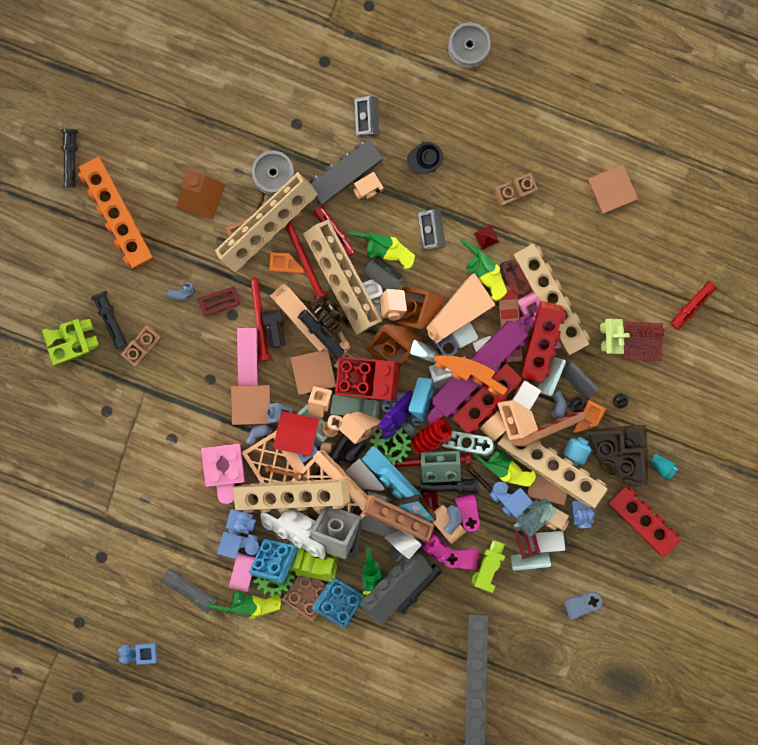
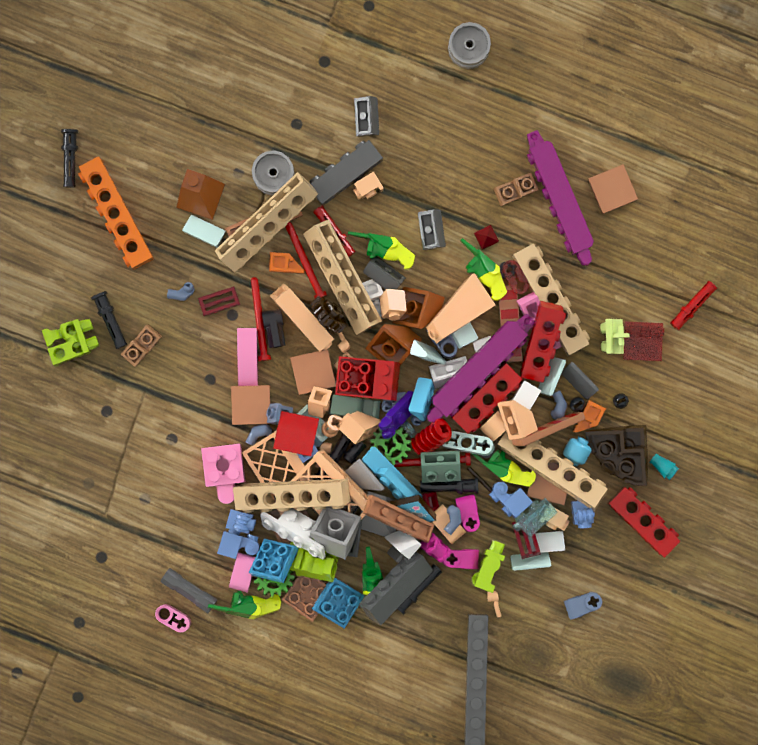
medium blue brick [118,642,158,665] -> none
dark orange hinge [265,465,303,480] -> none
black pin [297,309,345,359] -> none
black hat [407,141,443,174] -> none
orange slope [432,355,507,396] -> none
none -> bright pink beam [155,604,191,632]
none -> light aqua slope [182,215,226,248]
none -> light nougat hand [487,591,501,617]
none -> magenta hinge [527,130,594,266]

